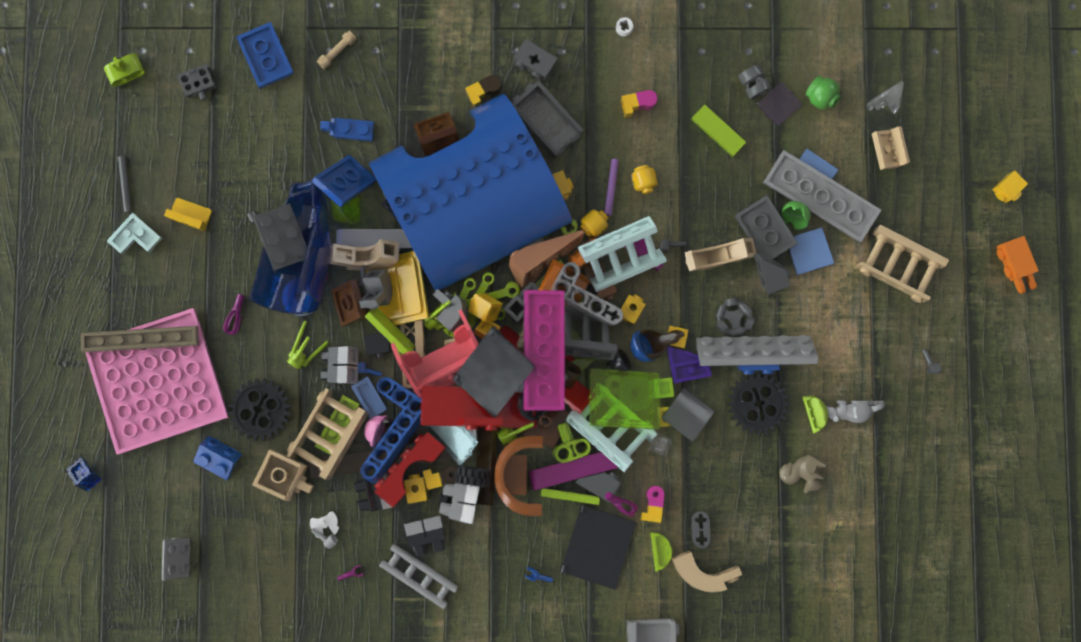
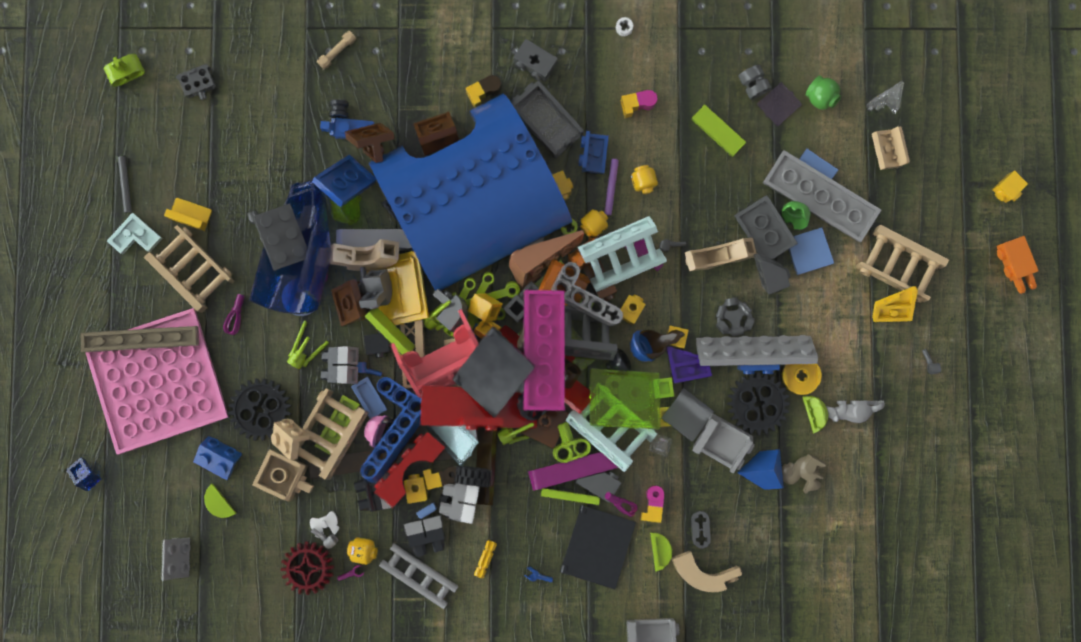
blue plate [236,22,294,89] -> none
dark orange piece [495,436,543,516] -> none
none -> tan fence [144,225,234,313]
none -> lime tile [204,483,237,518]
none -> tan bracket [271,419,310,460]
none -> dark red gear [281,541,334,595]
none -> black wheel [329,100,349,119]
none -> reddish brown bracket [344,123,394,163]
none -> yellow head [347,537,378,565]
none -> medium blue tile [416,502,438,519]
none -> yellow axle [474,540,497,578]
none -> blue bracket [579,131,609,174]
none -> light grey panel [692,413,755,473]
none -> blue slope [737,449,784,490]
none -> yellow plate [782,364,822,395]
none -> yellow wing [872,286,918,322]

